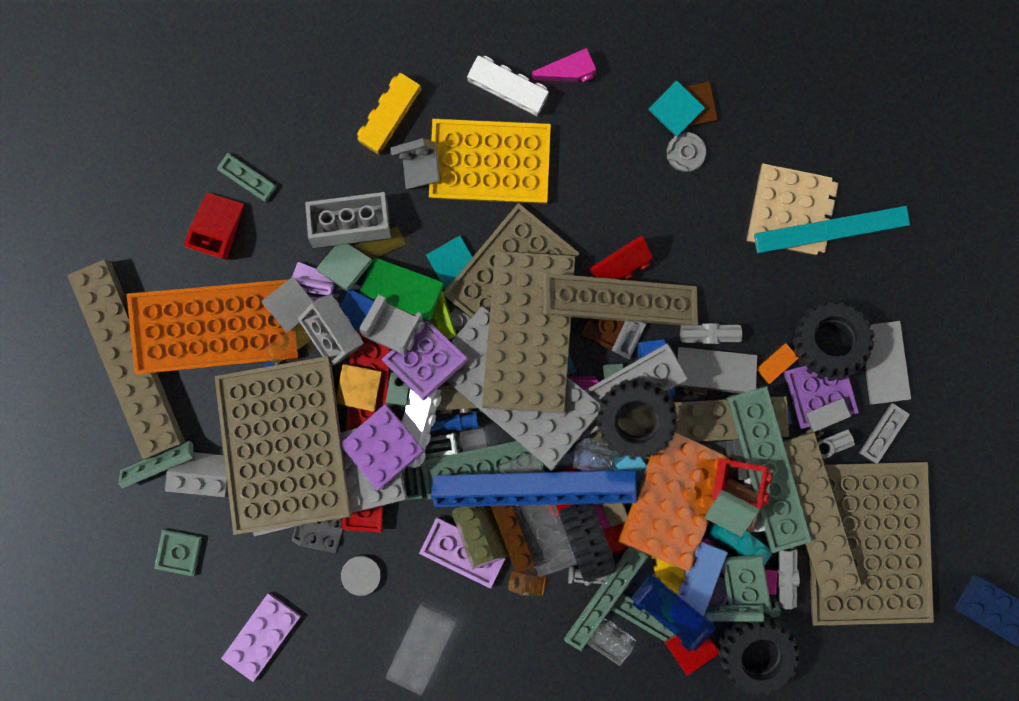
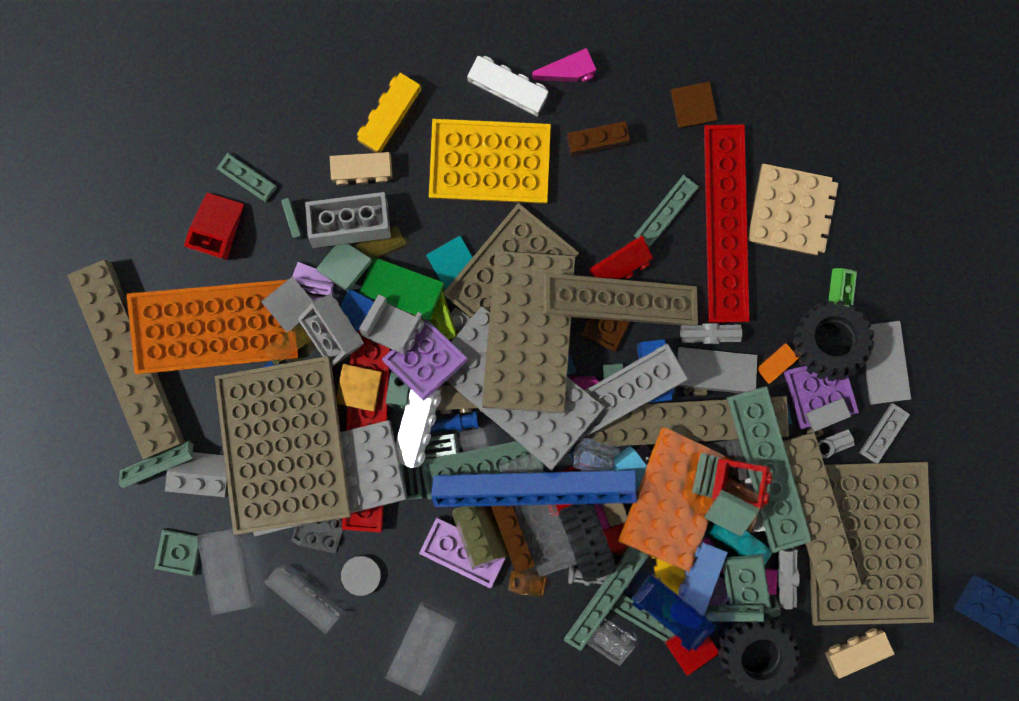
lavender plate [221,593,301,682] -> none
medium lavender plate [341,404,424,491] -> none
dark grey bracket [391,138,441,190] -> none
black tyre [597,378,677,460] -> none
light grey tile [611,321,646,359] -> none
teal tile [648,80,705,137] -> none
light grey tile [667,132,706,172] -> none
teal tile [754,206,910,253] -> none
none -> clear brick [197,527,256,615]
none -> clear brick [264,564,342,634]
none -> sand green tile [281,198,303,240]
none -> tan brick [330,152,392,186]
none -> reddish brown brick [566,121,630,157]
none -> sand green tile [634,175,699,248]
none -> sand green tile [692,453,721,498]
none -> red plate [704,124,749,323]
none -> tan brick [825,628,894,679]
none -> bright green slope [829,268,857,307]

